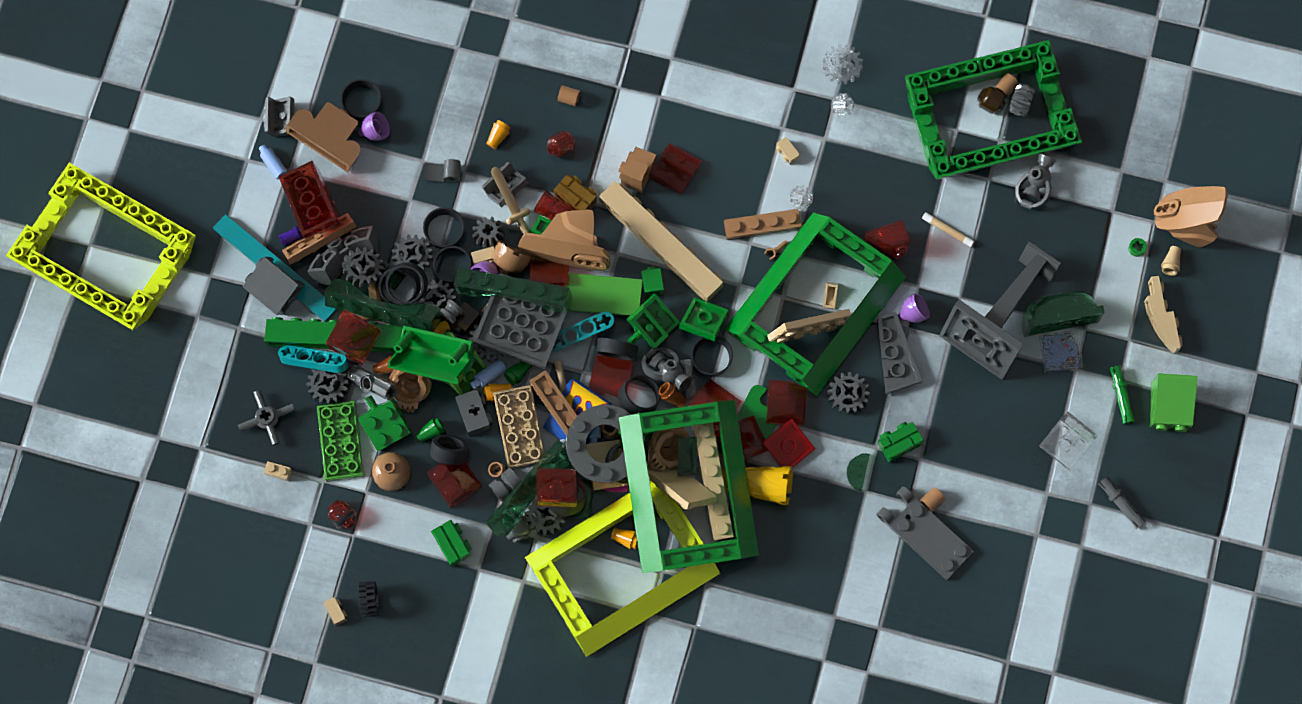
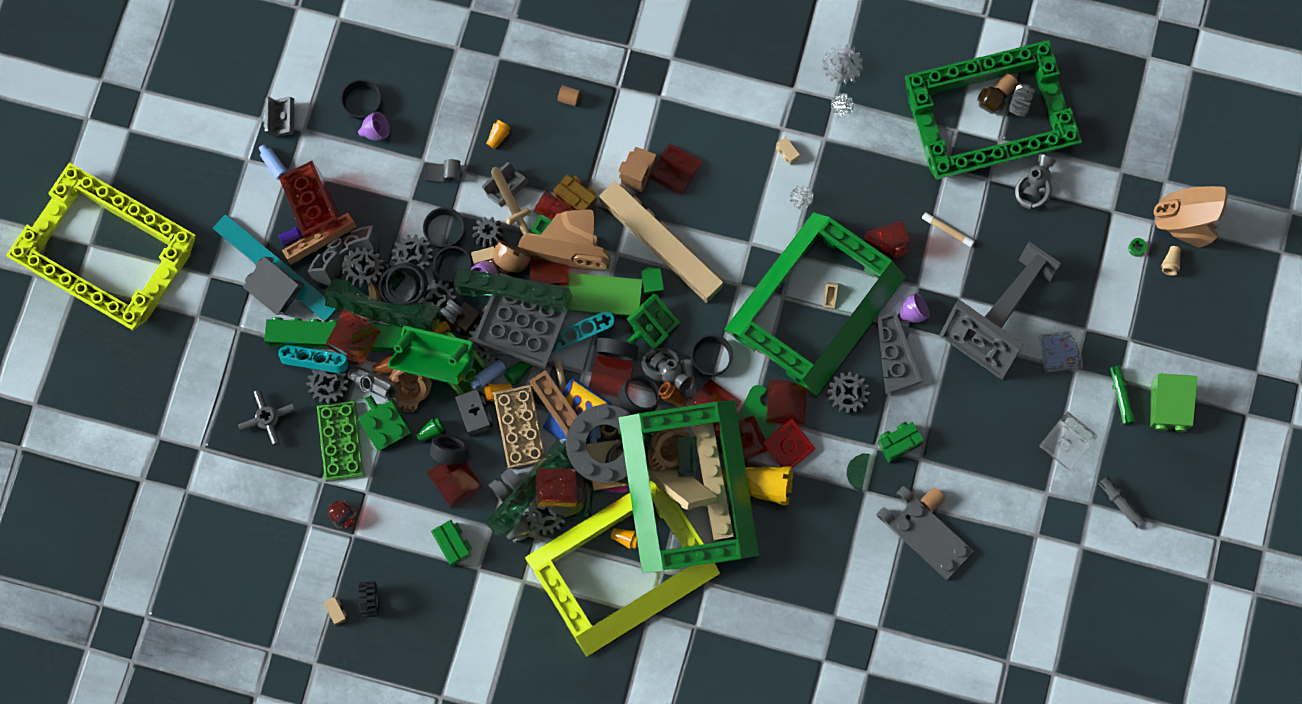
tan piece [264,461,292,482] -> none
medium nougat brick [285,102,360,173] -> none
medium nougat cylinder [372,452,411,491] -> none
medium nougat hinge [488,462,505,478] -> none
clear red head [547,131,575,158] -> none
green tile [679,297,729,341] -> none
medium nougat plate [724,209,802,240] -> none
medium nougat hand [764,240,788,261] -> none
tan tile [767,309,851,343] -> none
clear green windscreen [1022,291,1105,337] -> none
tan slope [1144,276,1182,353] -> none

